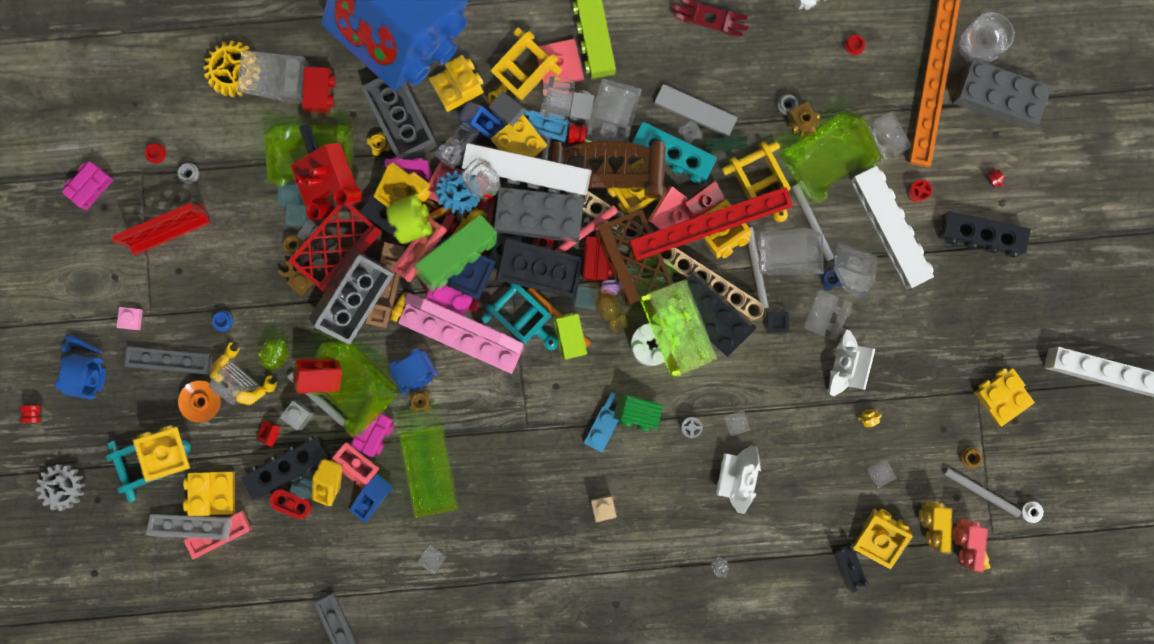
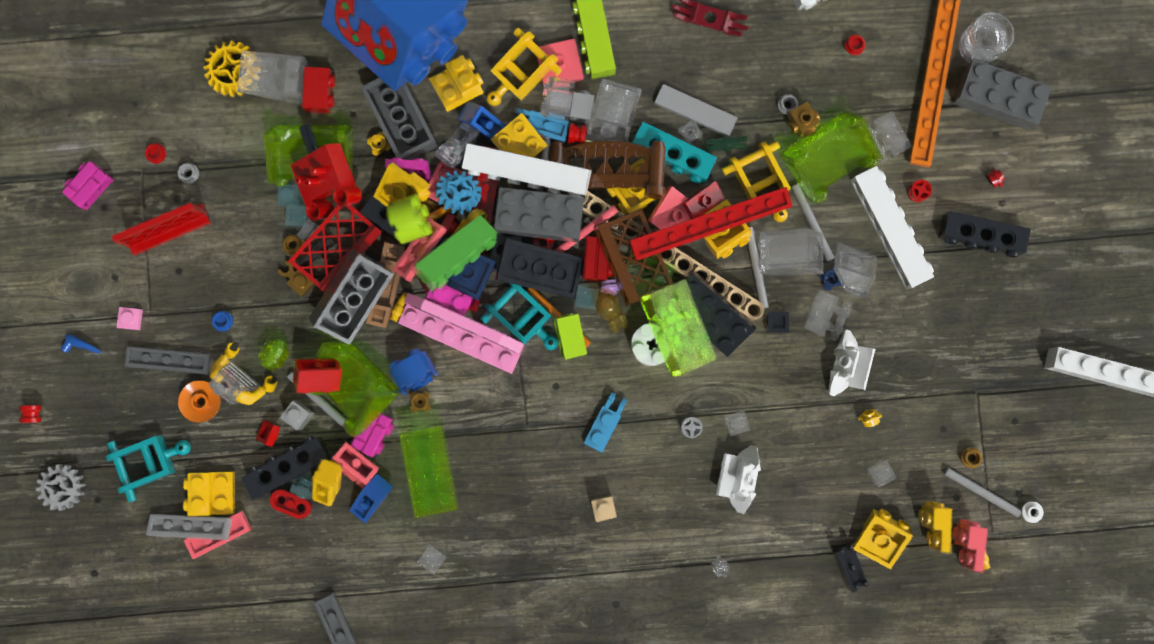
blue brick [56,354,106,400] -> none
yellow plate [133,425,190,482] -> none
clear helmet [462,157,500,199] -> none
dark grey slope [489,91,526,126] -> none
green brick [613,394,663,432] -> none
yellow plate [974,368,1035,427] -> none

